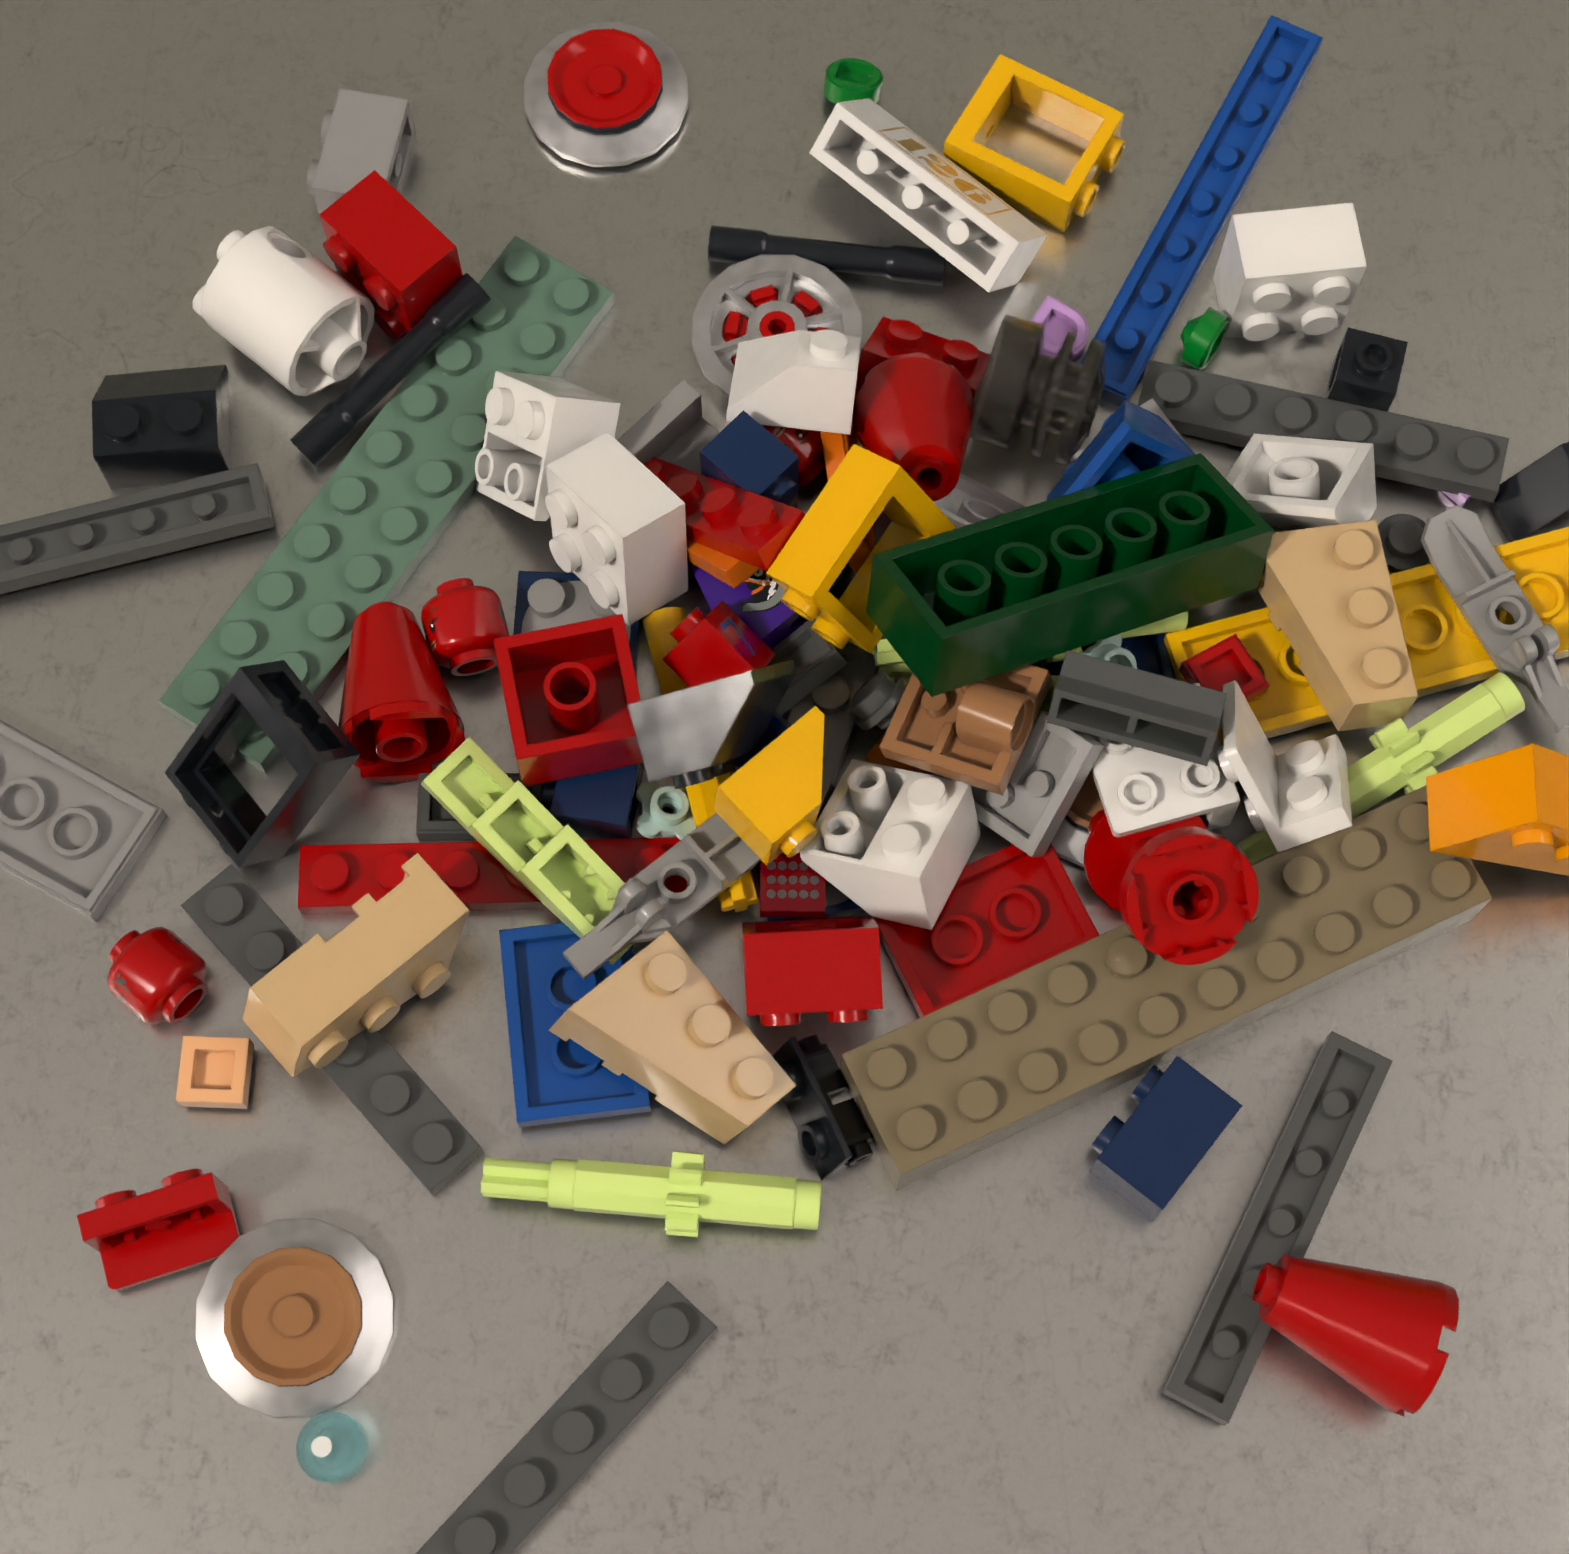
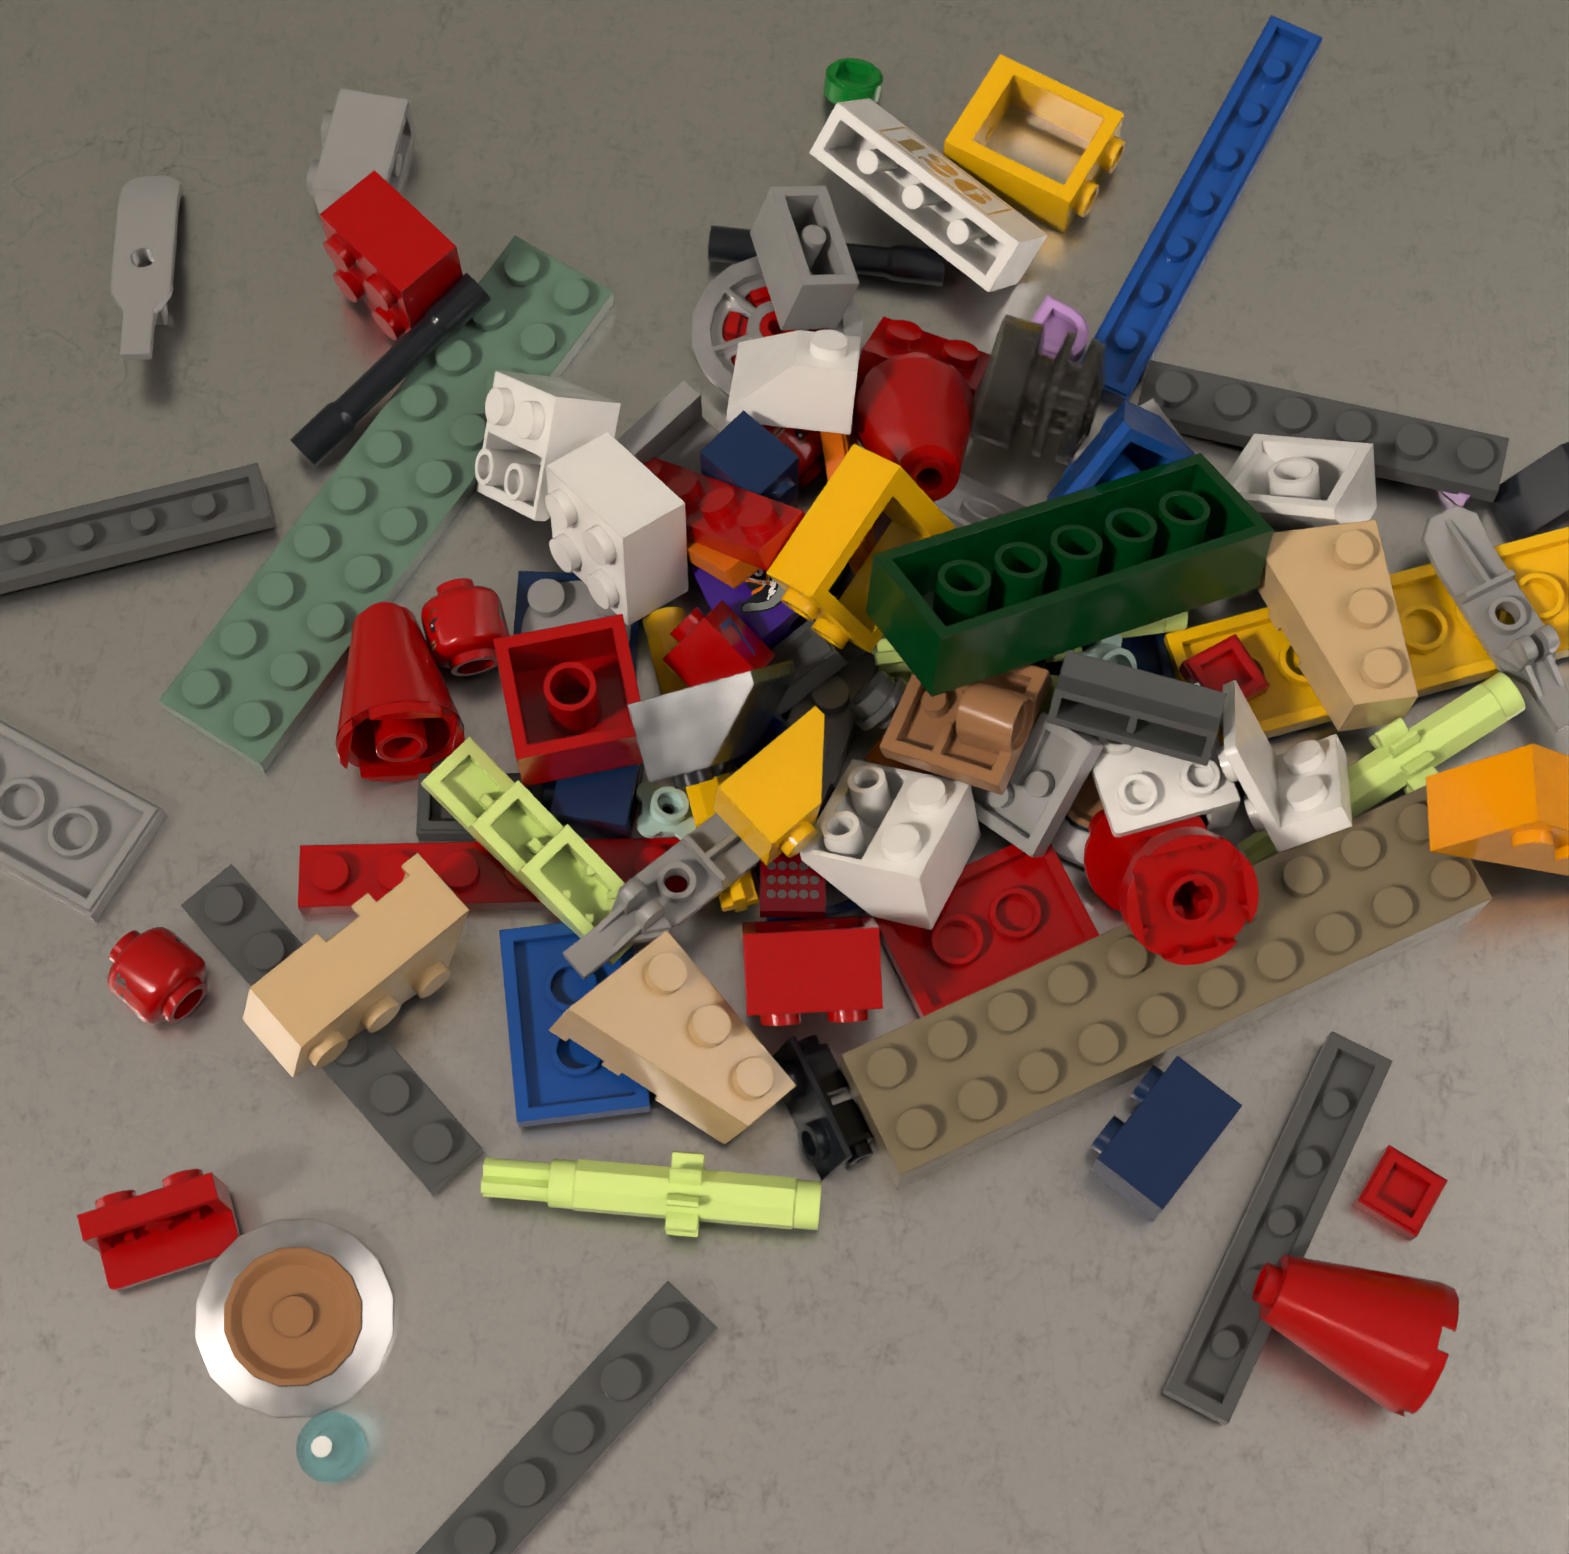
black slope [92,365,232,489] -> none
black window [165,660,361,868] -> none
light nougat plate [176,1036,254,1109] -> none
white cylinder [192,226,375,397] -> none
piece [524,22,689,167] -> none
green tile [1180,307,1230,371] -> none
white brick [1213,202,1367,341] -> none
black brick [1325,327,1408,412] -> none
dark grey plate [1378,514,1429,573] -> none
none -> light grey piece [110,175,183,360]
none -> light grey brick [750,185,859,330]
none -> red tile [1353,1145,1448,1241]

